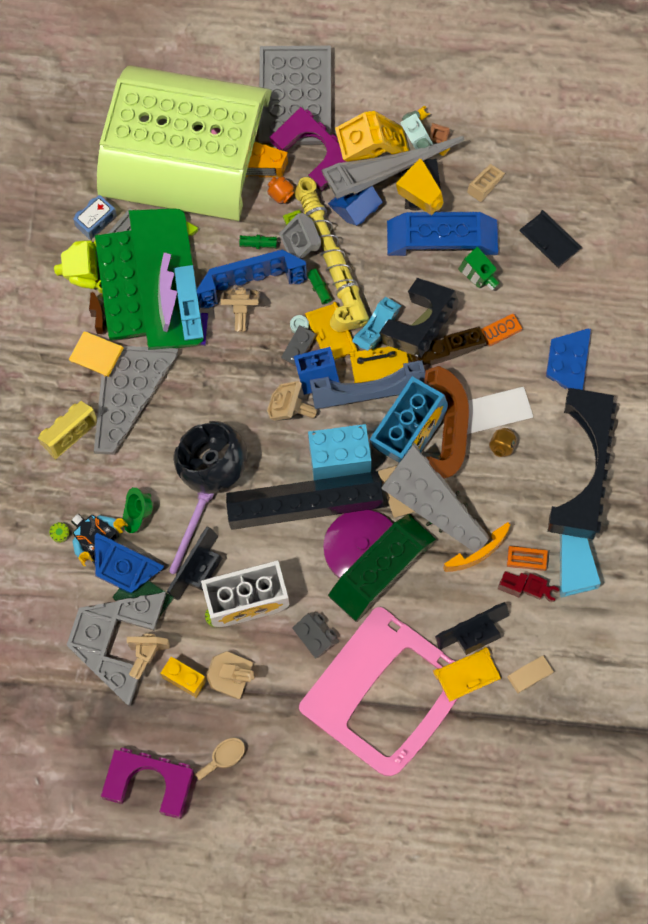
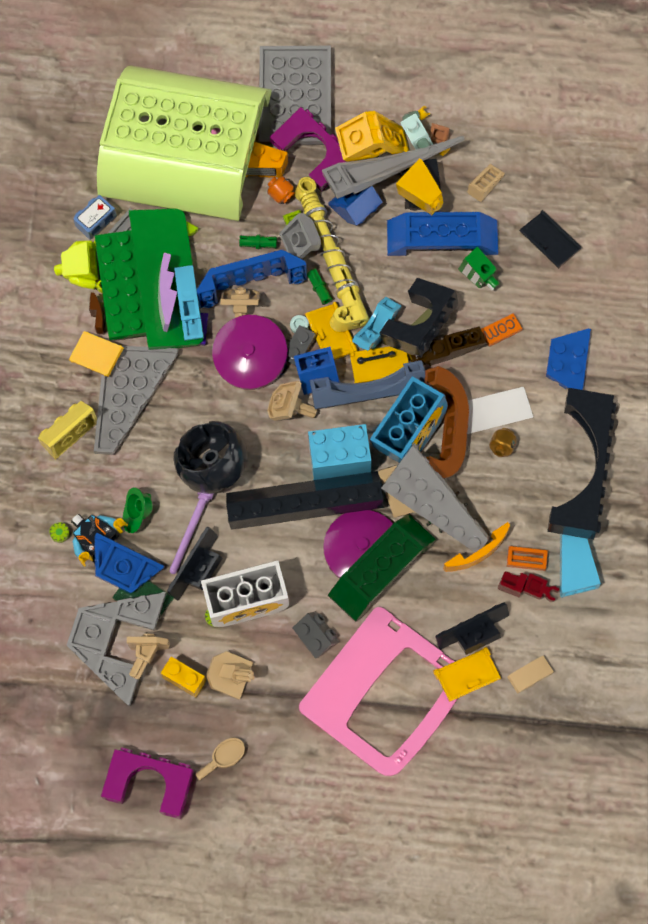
none -> magenta dish [212,315,288,390]

